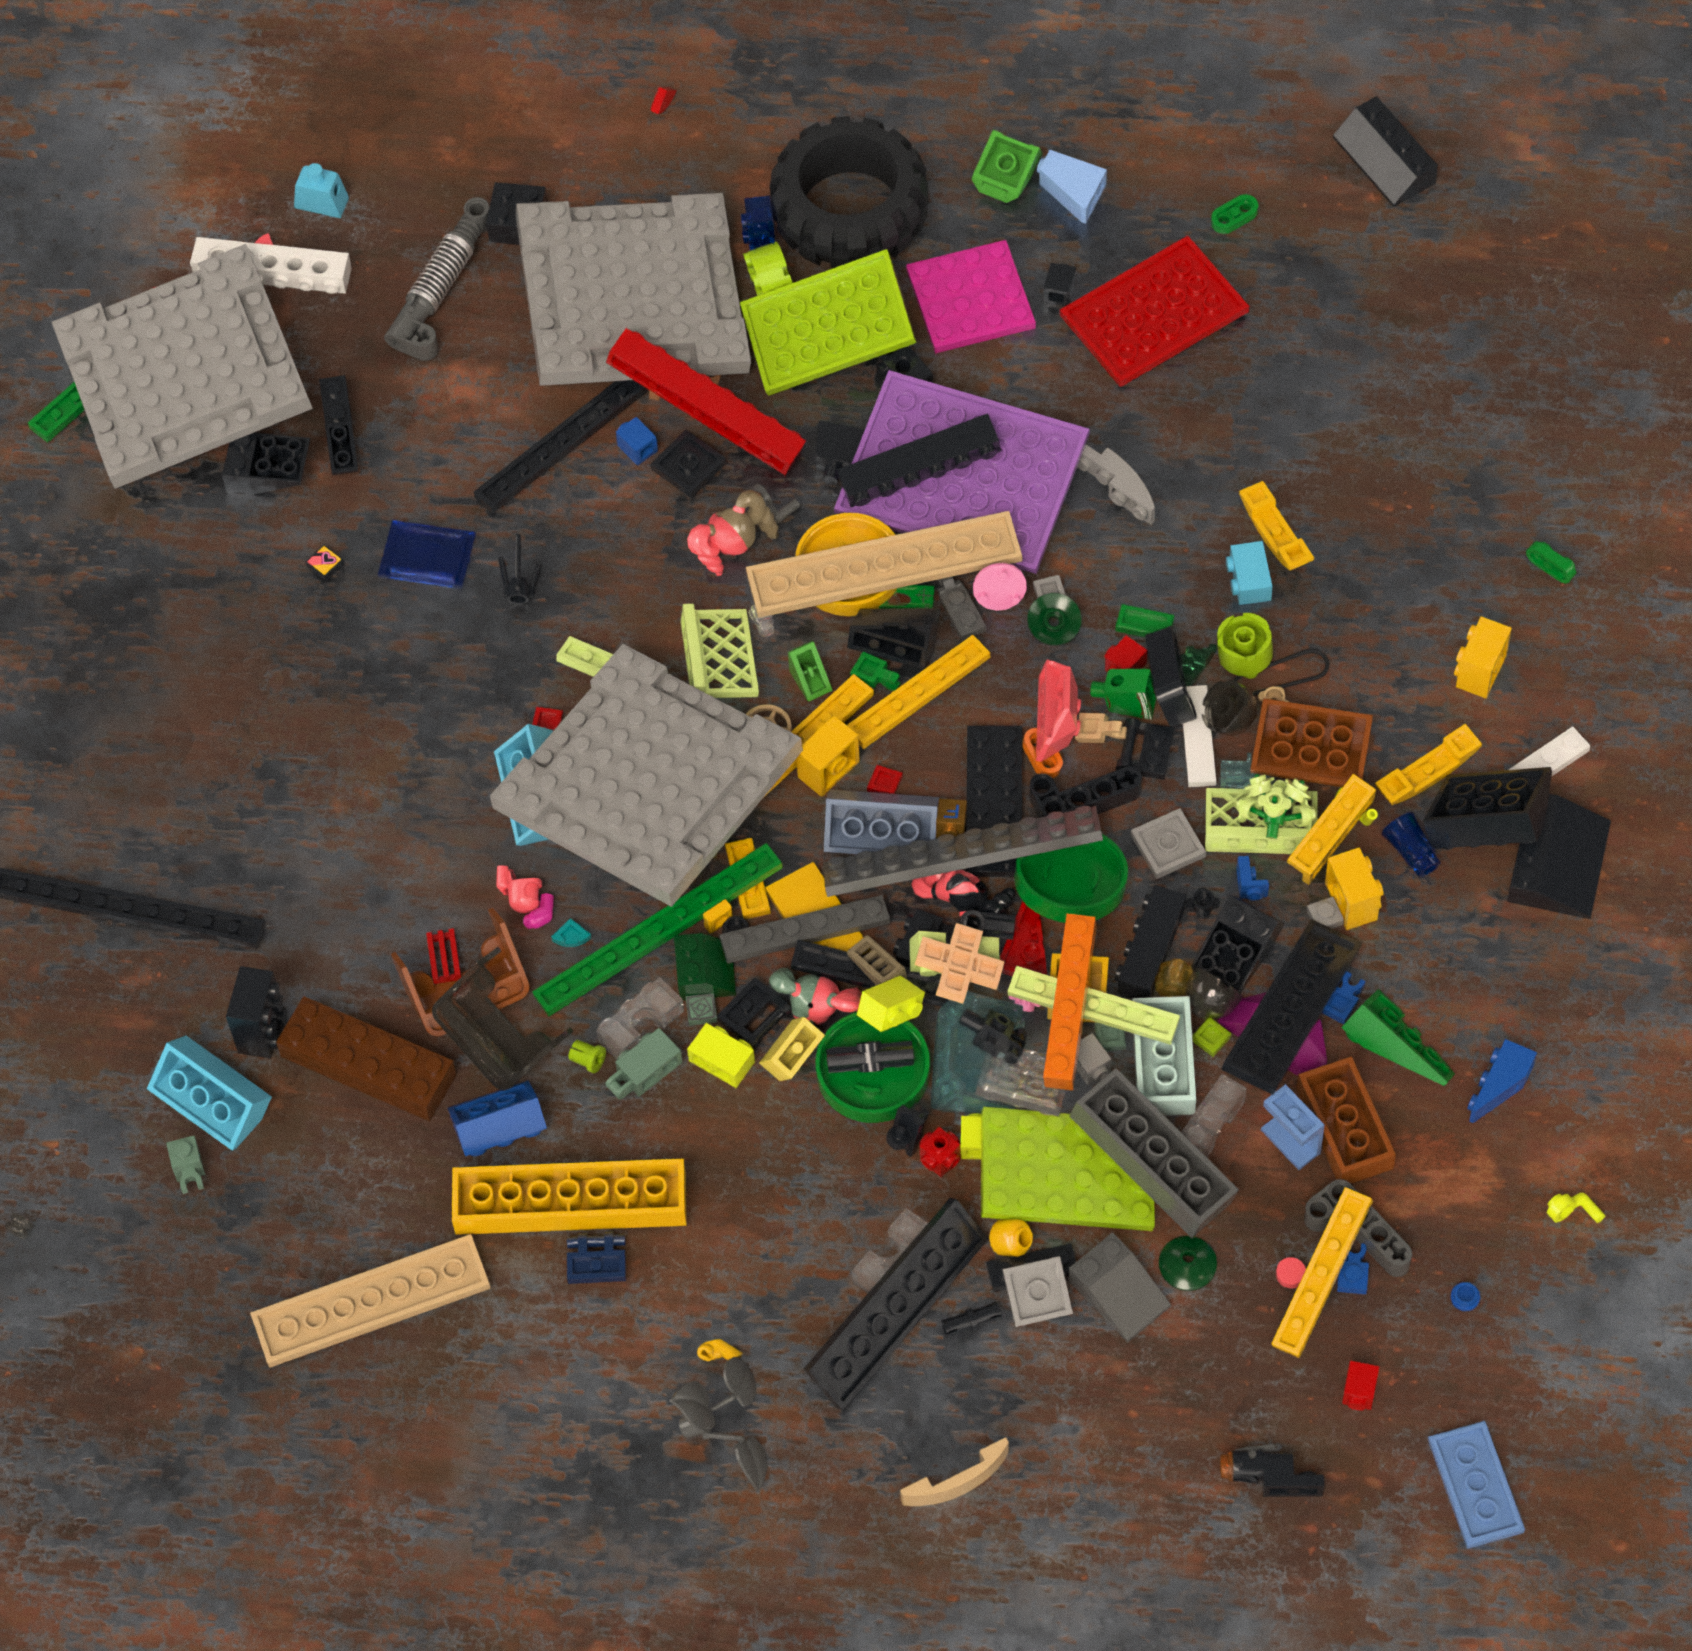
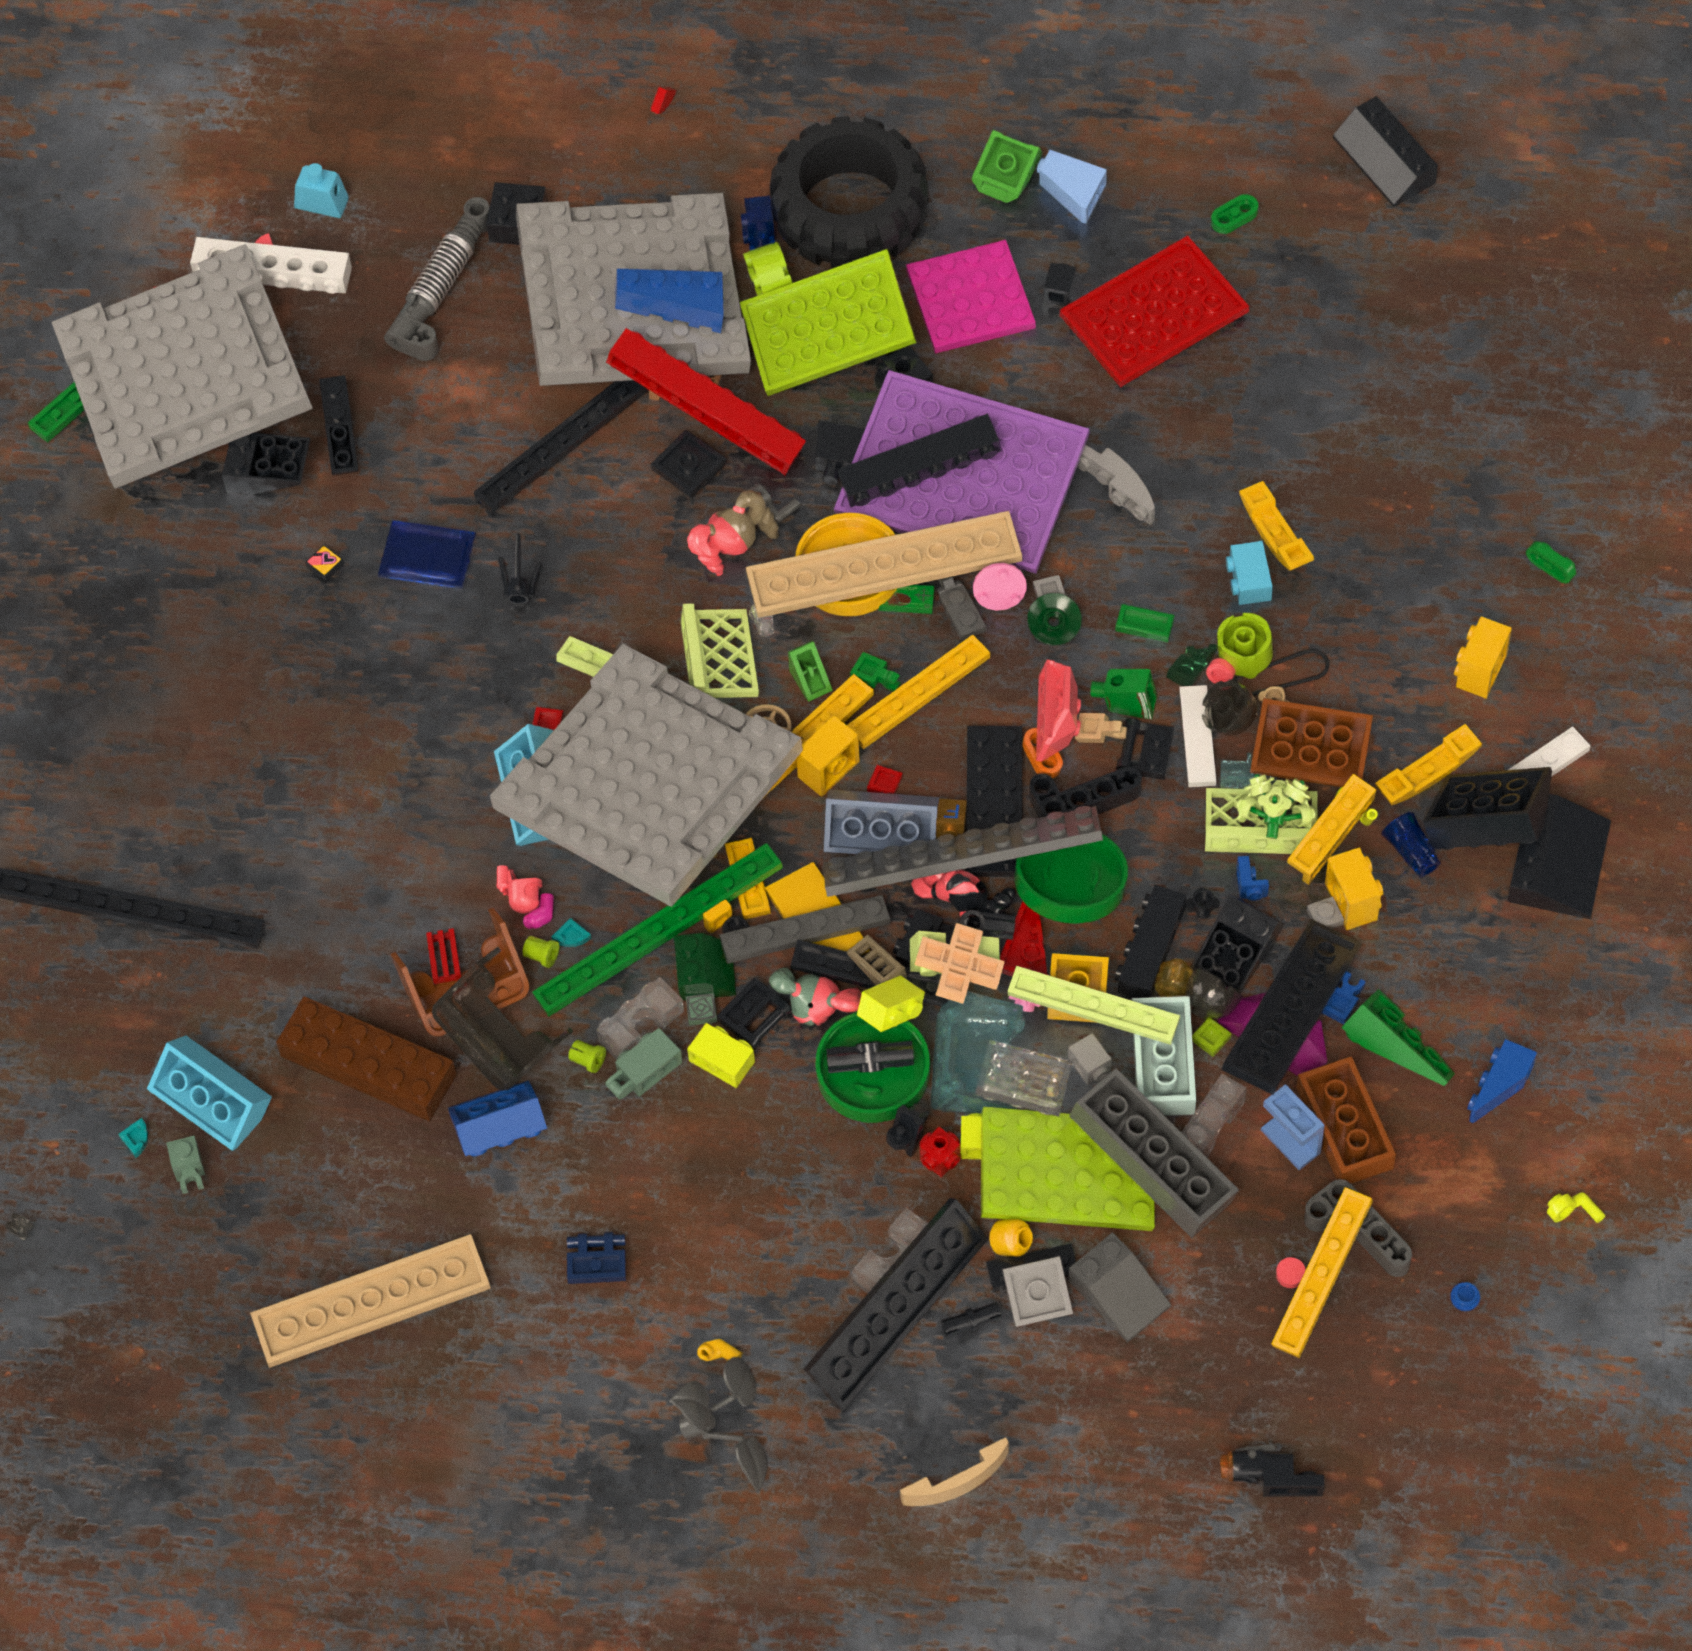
black brick [226,966,287,1059] -> none
yellow brick [452,1159,687,1235] -> none
blue brick [616,417,658,466] -> none
light yellow brick [759,1017,825,1081] -> none
black wedge [847,608,941,669] -> none
black piece [958,1008,1027,1064] -> none
orange brick [1043,914,1097,1090] -> none
sand green tile [1094,1022,1126,1052] -> none
red brick [1104,635,1147,672] -> none
light grey plate [1131,808,1206,879] -> none
black beam [1145,626,1197,728] -> none
dark green dish [1159,1236,1217,1291] -> none
blue plate [1337,1243,1369,1294] -> none
red brick [1342,1361,1379,1411] -> none
medium blue tile [1428,1421,1525,1549] -> none
none -> teal tile [118,1118,148,1158]
none -> lime bush [523,935,559,968]
none -> blue wedge [615,269,724,333]
none -> coral tile [1206,658,1235,686]

